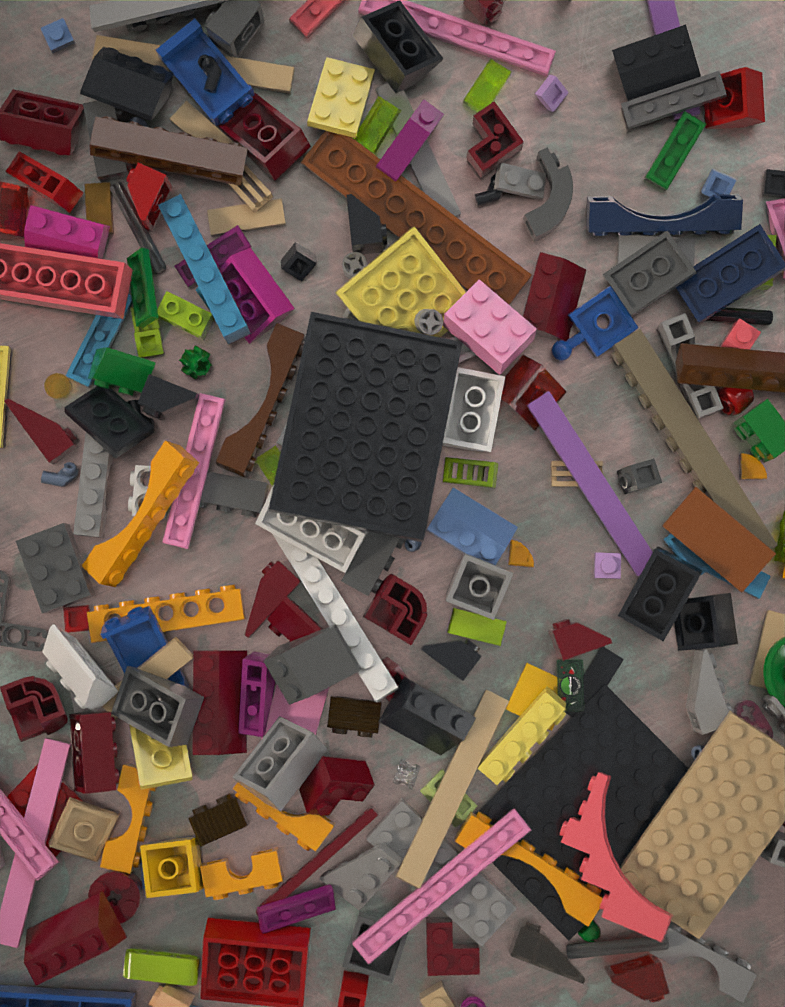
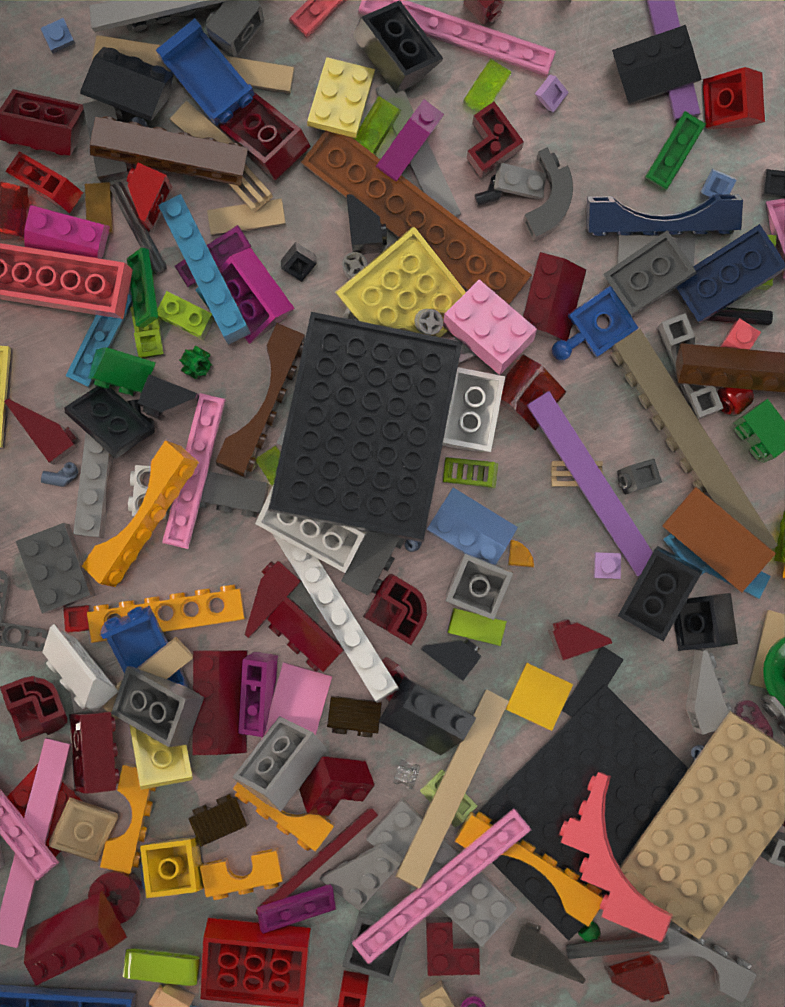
clear yellow tile [44,373,71,399] -> none
black arm [198,54,222,93] -> none
dark grey slope [263,625,361,705] -> none
light yellow brick [478,686,566,785] -> none
tile [557,659,585,712] -> none
flat silver plate [621,71,727,129] -> none
light orange tile [740,453,767,479] -> none

